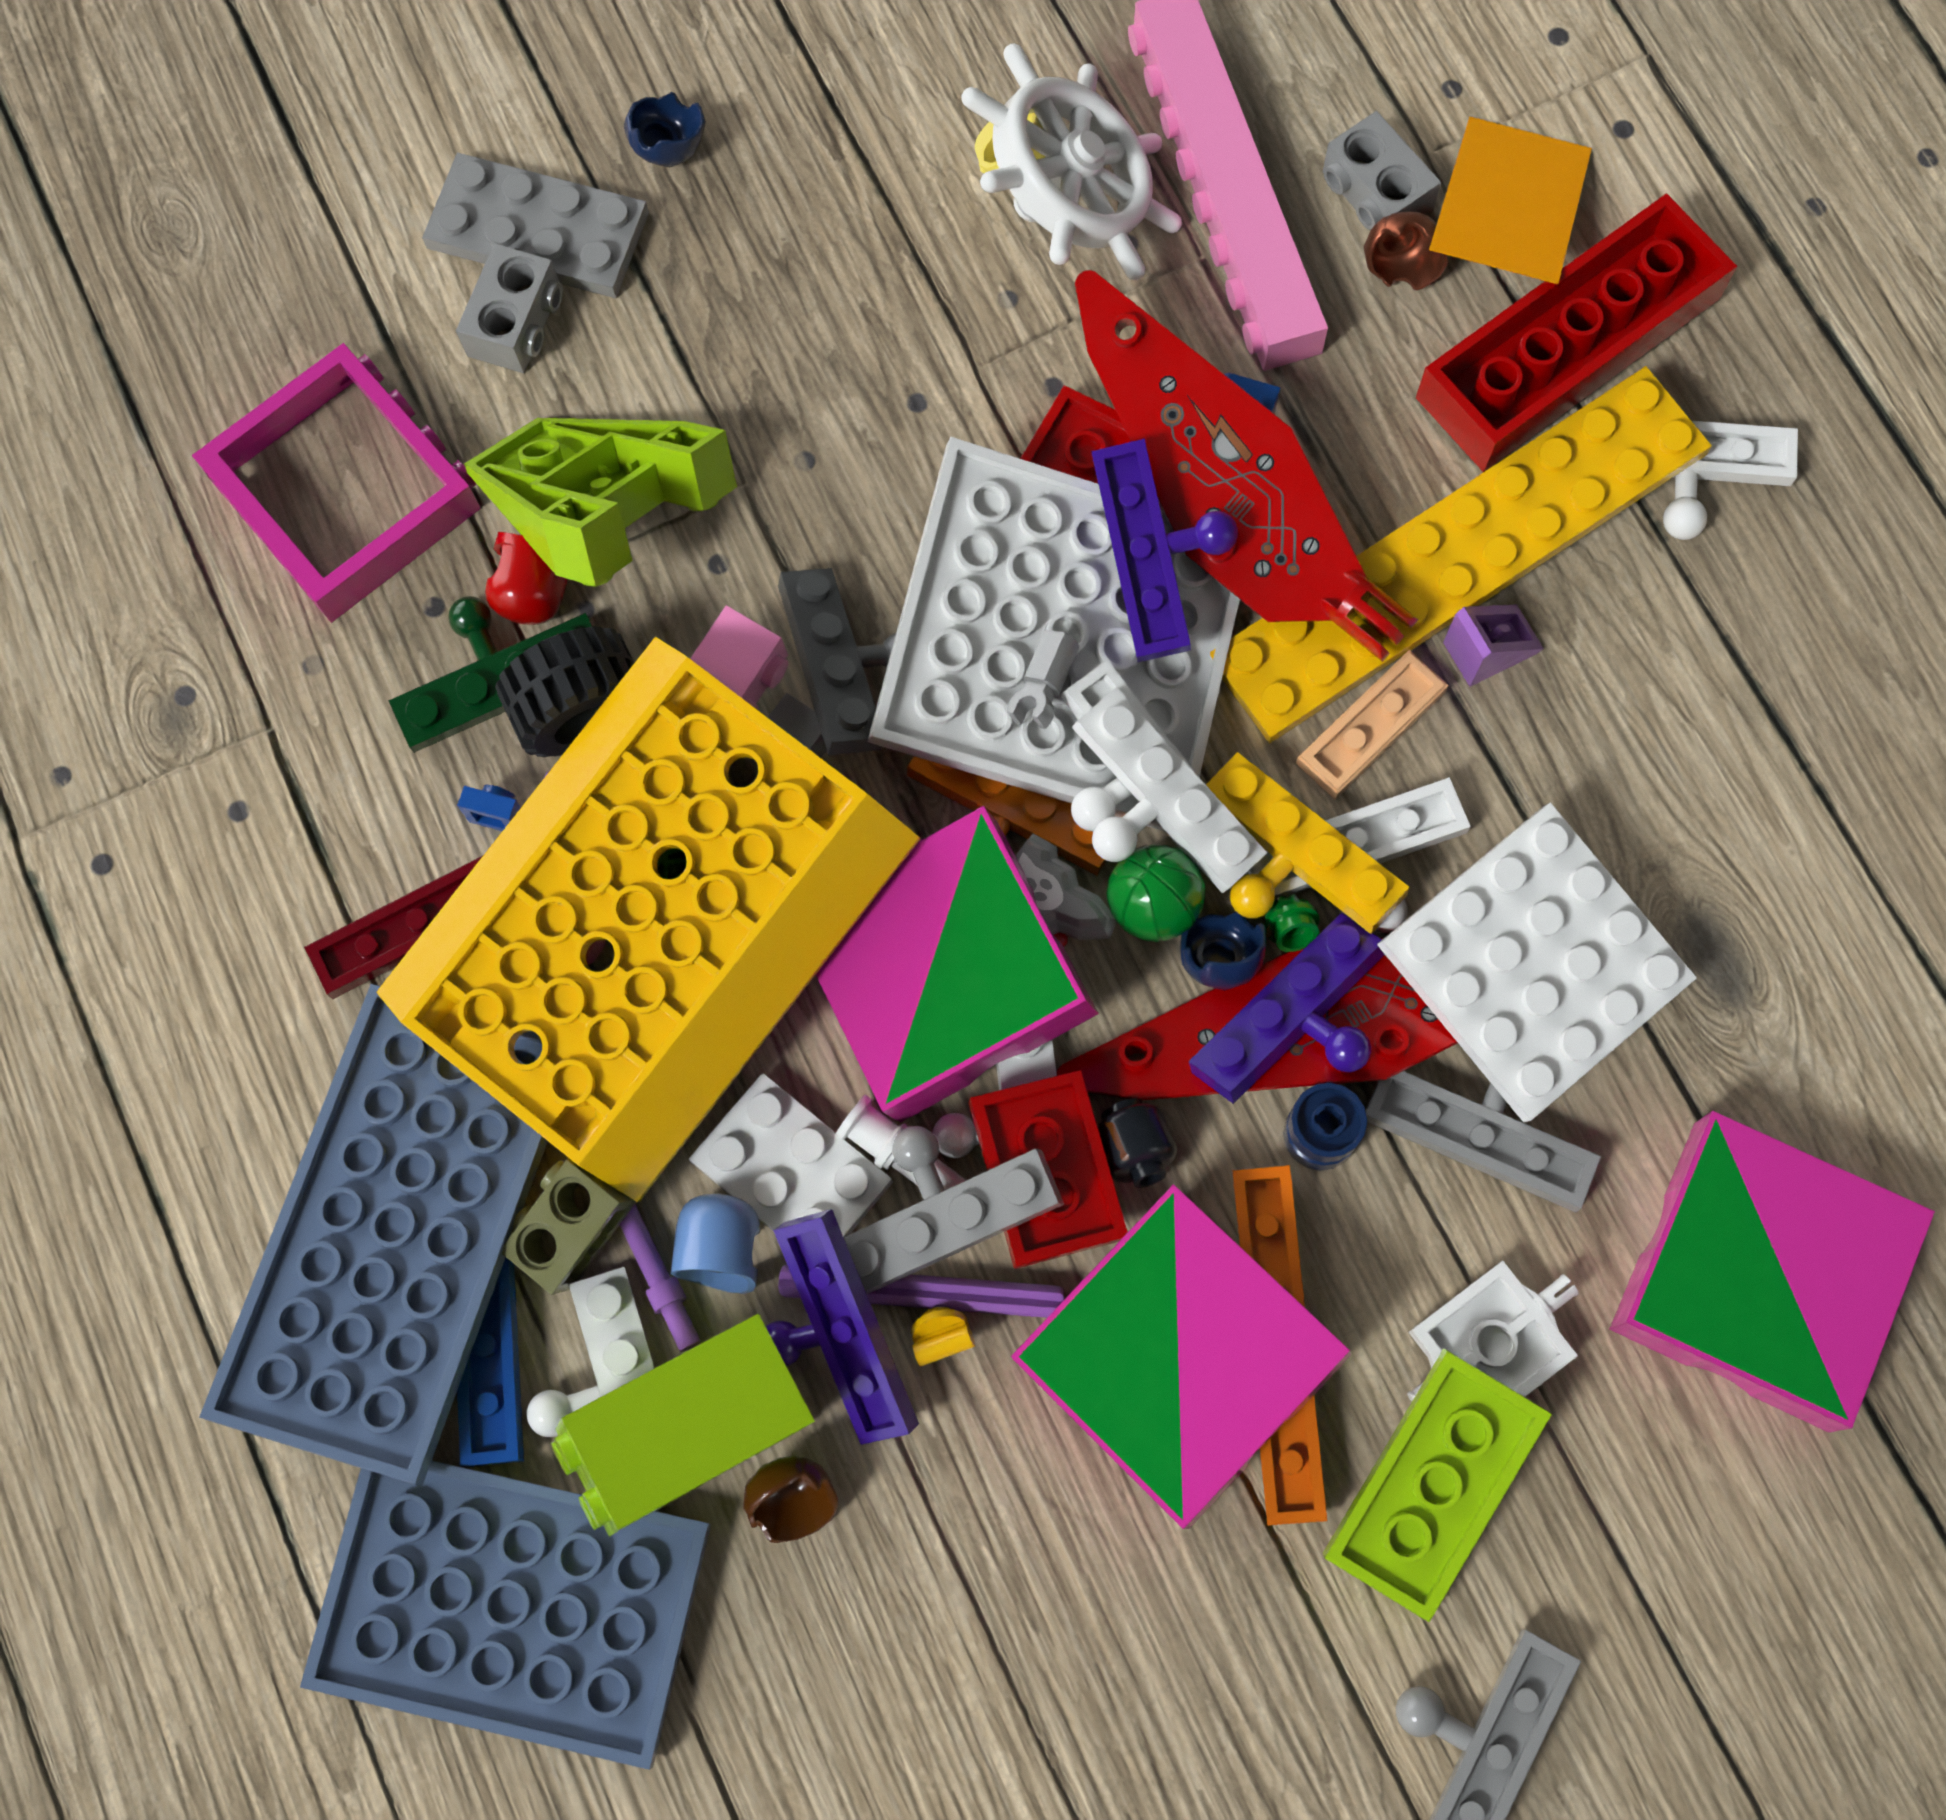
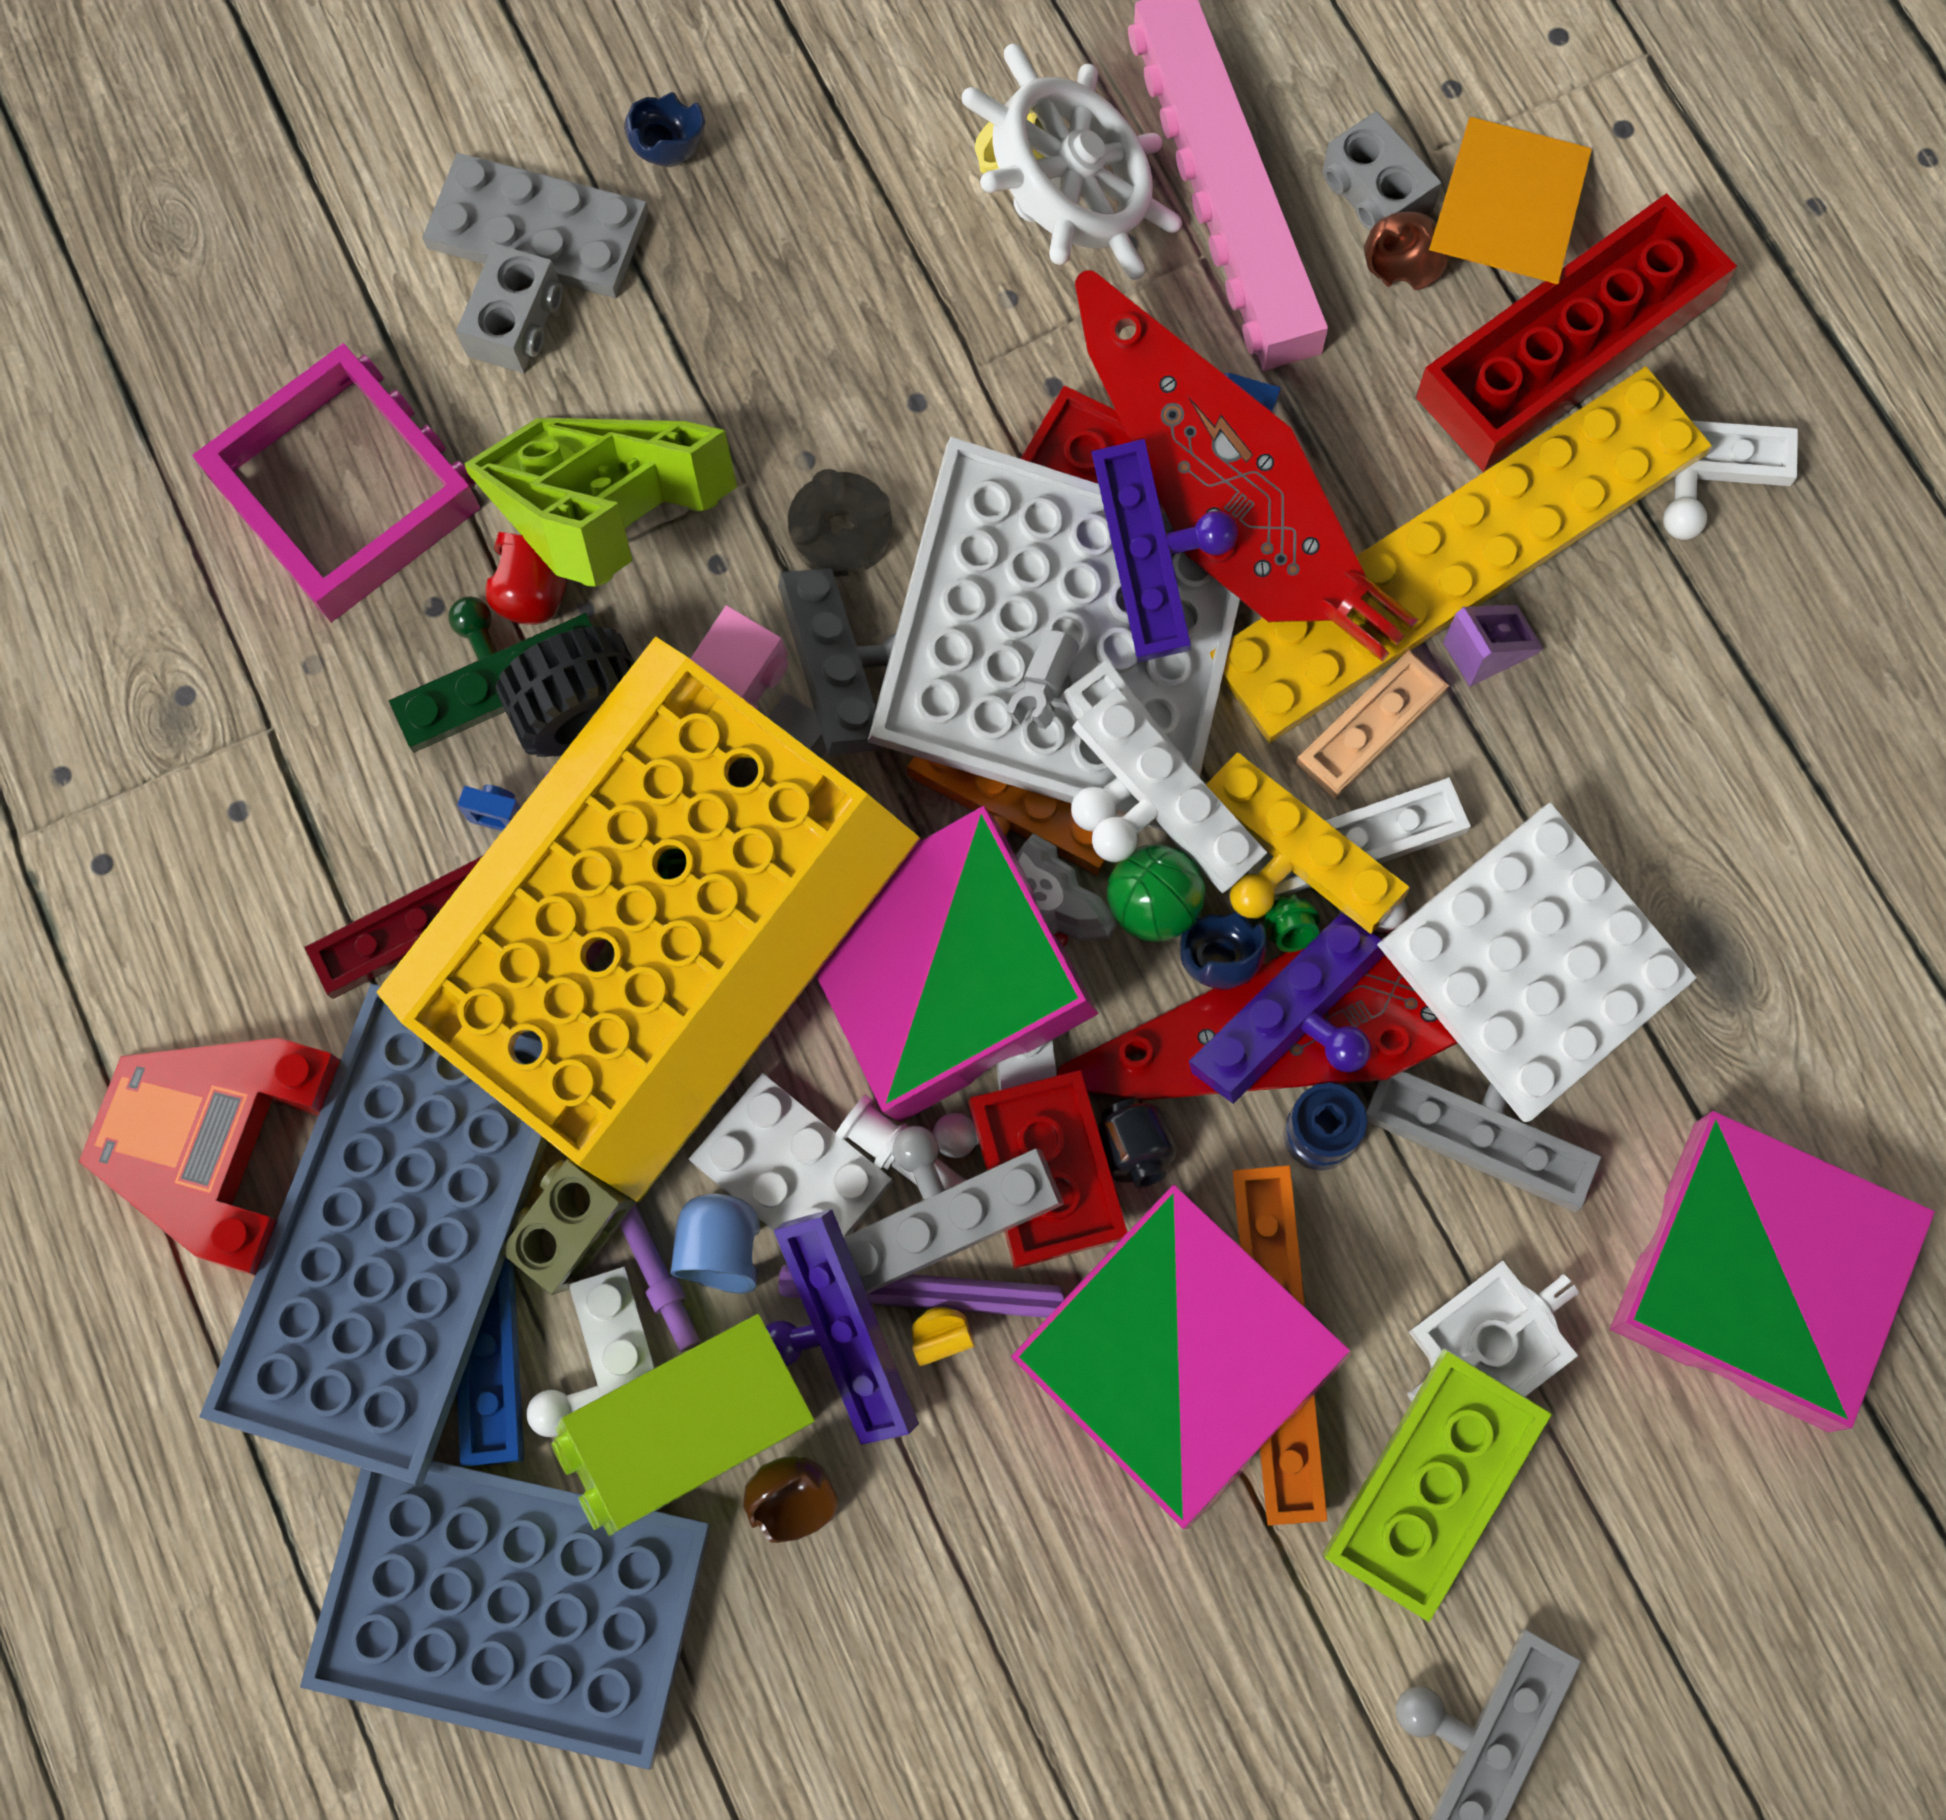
none -> wedge [79,1038,340,1276]
none -> clear smoke plate [787,469,894,577]

